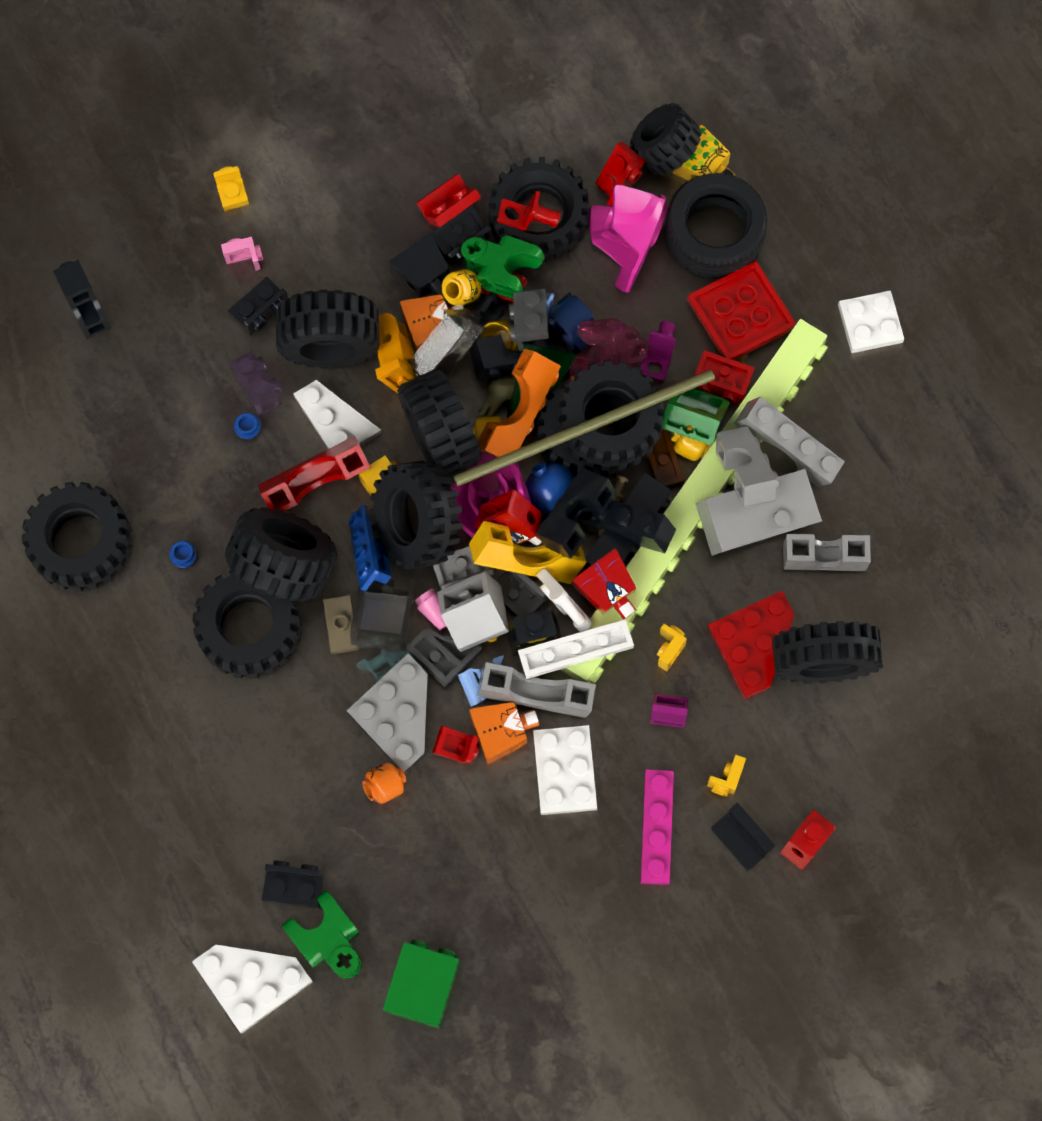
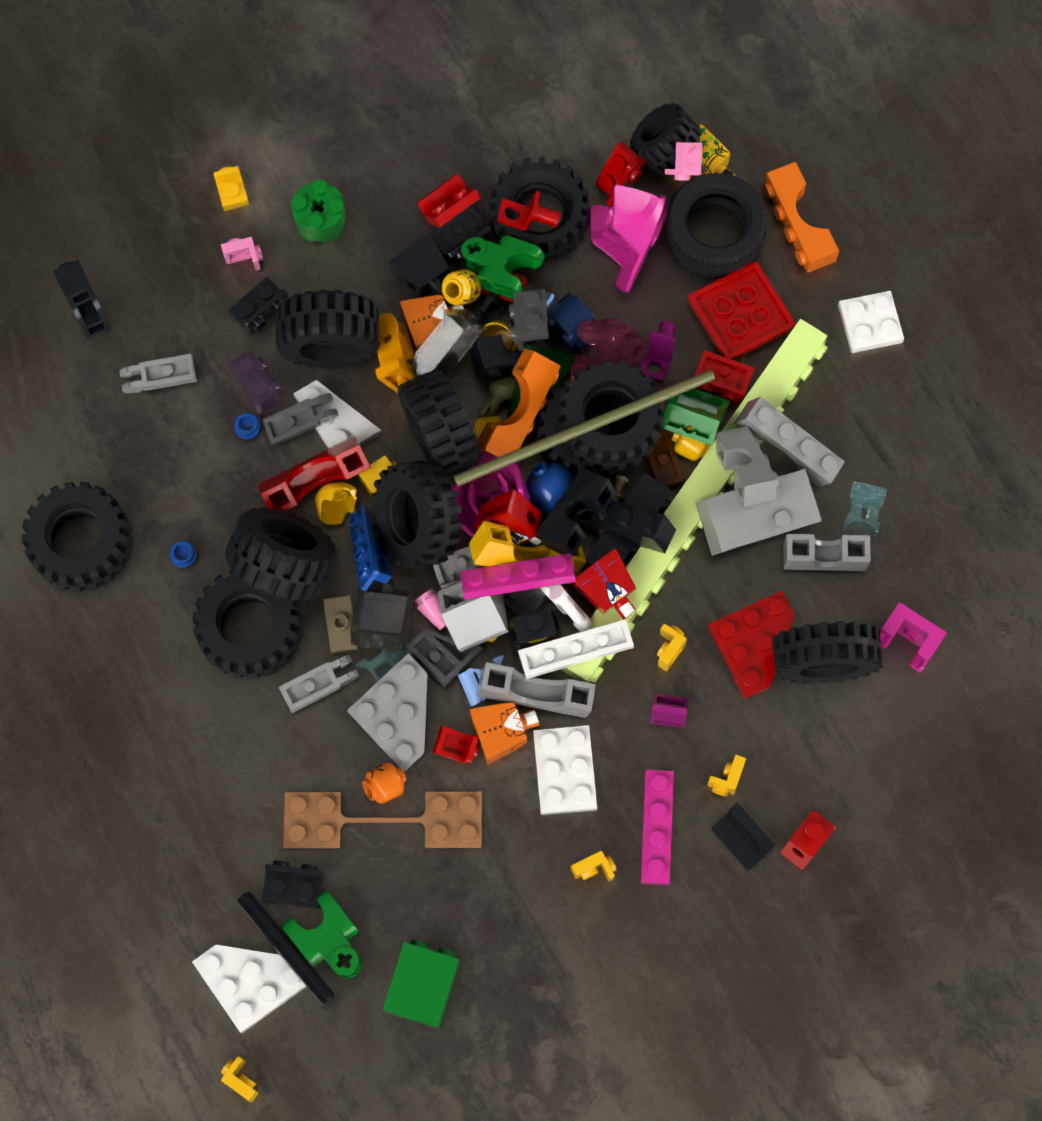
none -> light grey hinge [120,354,197,394]
none -> yellow bracket [221,1056,259,1103]
none -> black axle [237,892,335,1006]
none -> dark grey hinge [263,393,339,446]
none -> light grey hinge [278,655,360,713]
none -> medium nougat hinge [283,791,482,849]
none -> green brick [291,180,346,243]
none -> yellow hair [315,482,357,525]
none -> dark pink plate [460,553,576,600]
none -> yellow bracket [571,851,617,882]
none -> bright pink bracket [665,142,702,180]
none -> orange arch [763,162,839,273]
none -> clear light blue piece [843,481,887,537]
none -> dark pink panel [880,602,947,673]

